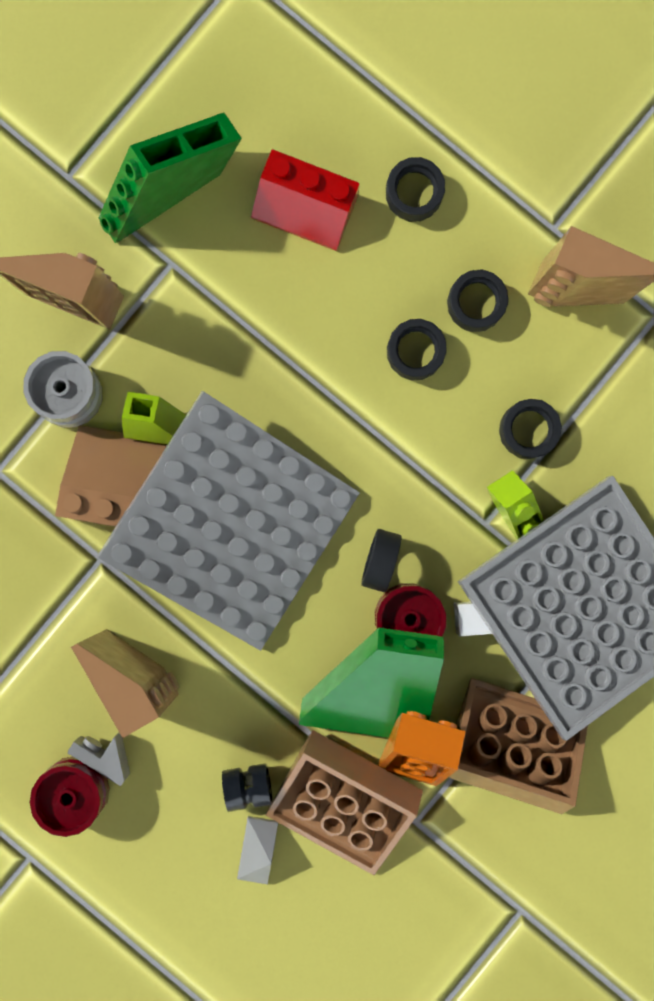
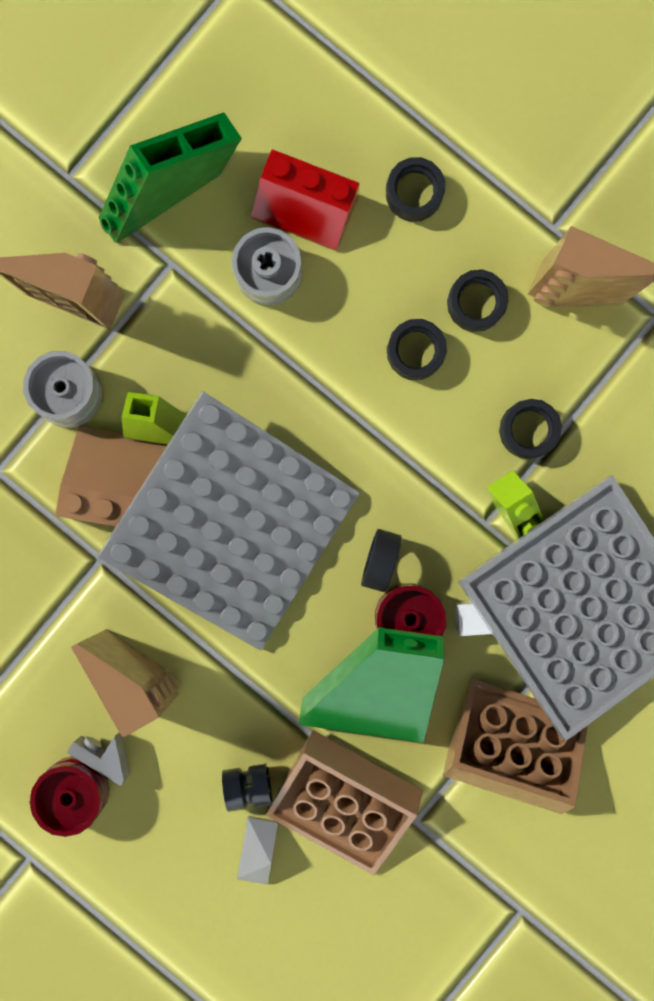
orange slope [378,711,466,786] -> none
none -> light grey wheel [232,227,302,306]

